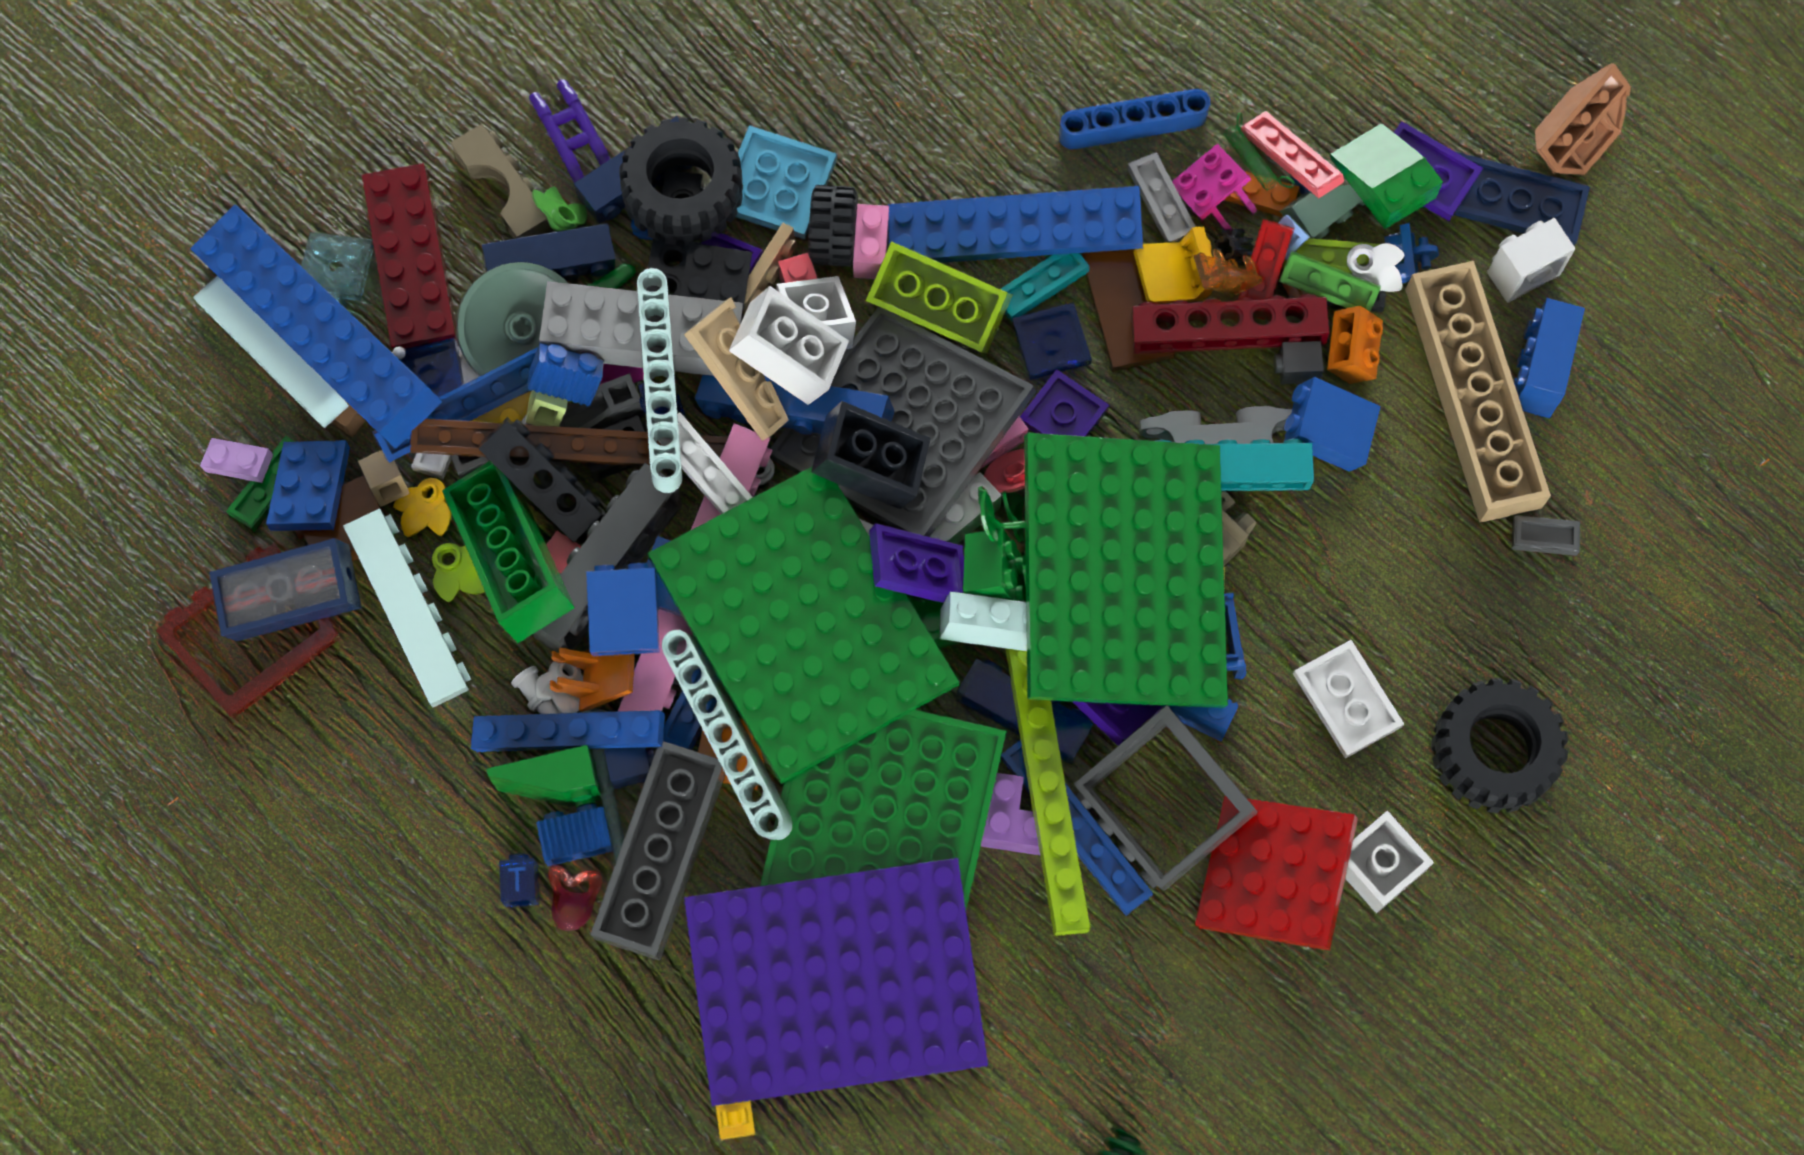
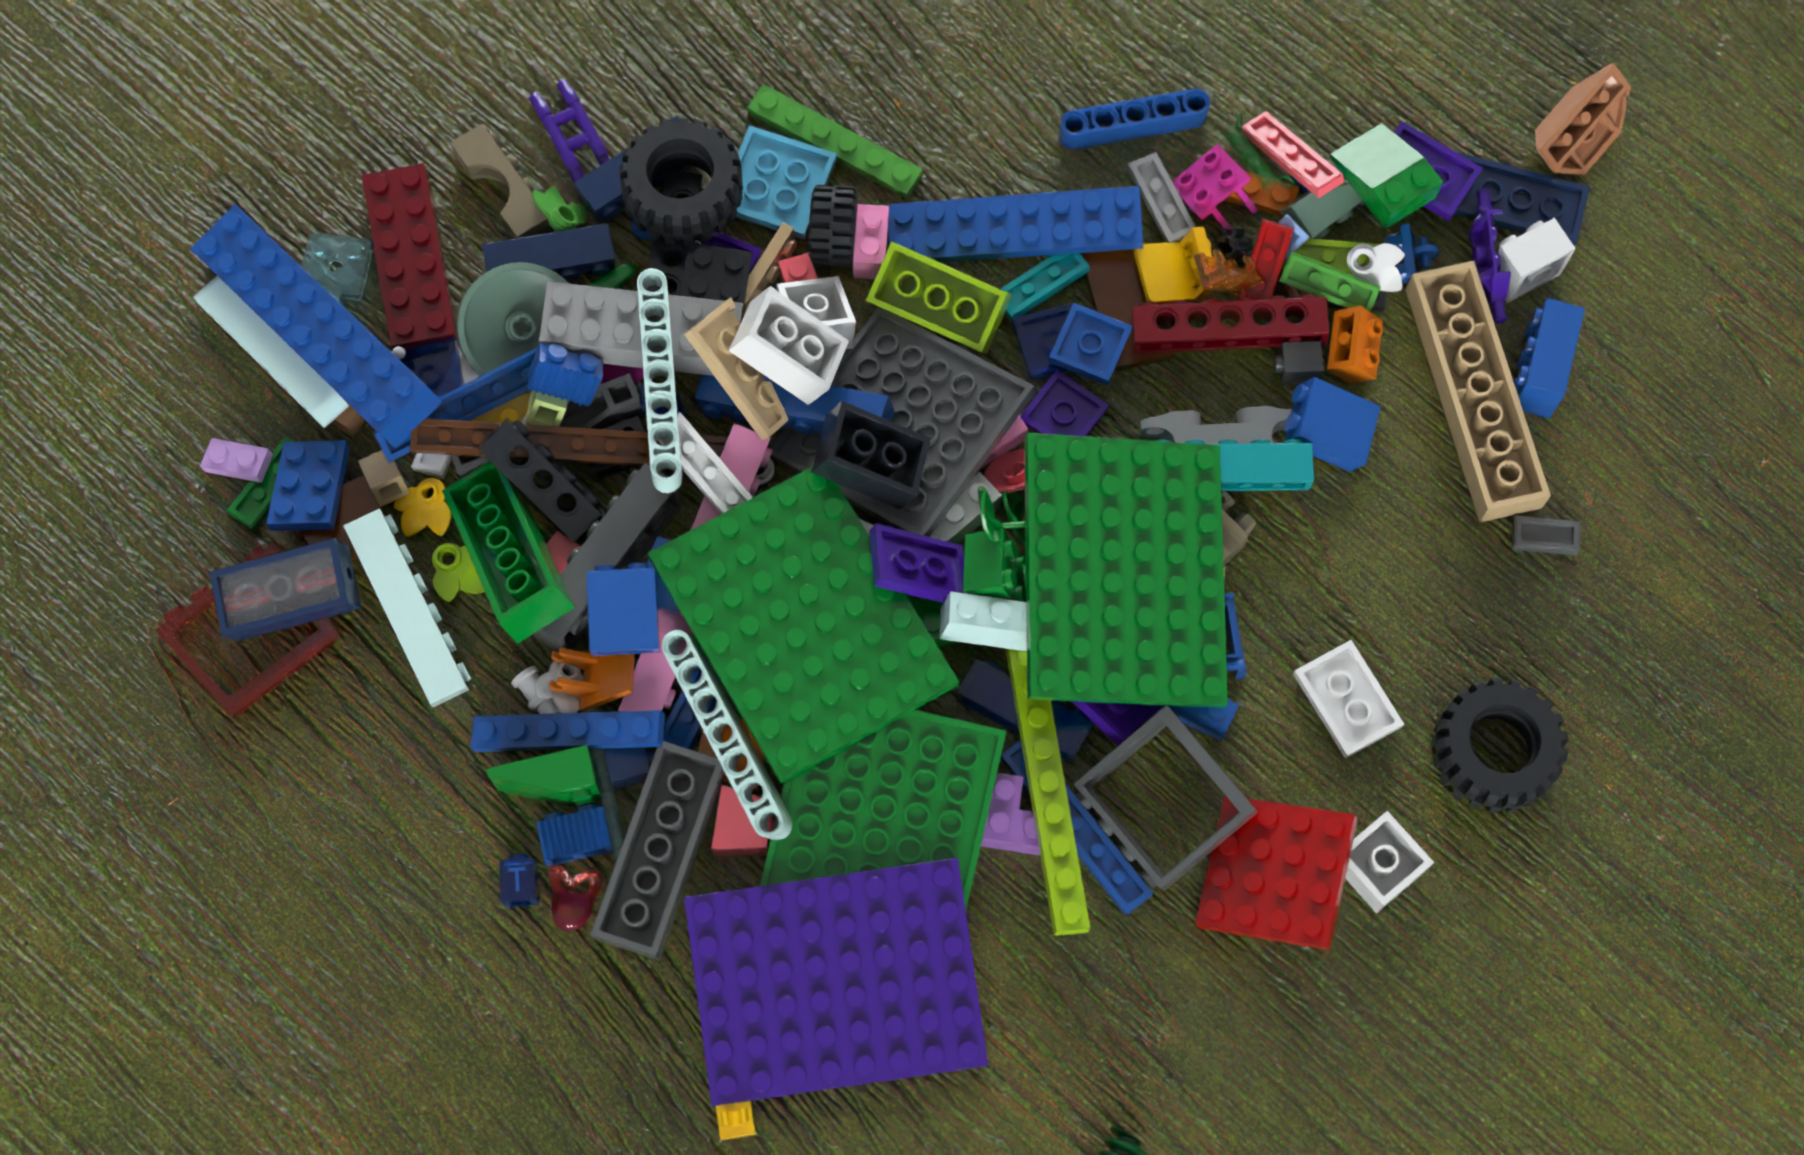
none -> coral torso [711,786,776,856]
none -> bright green plate [747,84,923,199]
none -> blue plate [1048,302,1133,386]
none -> dark purple plate [1467,189,1511,323]

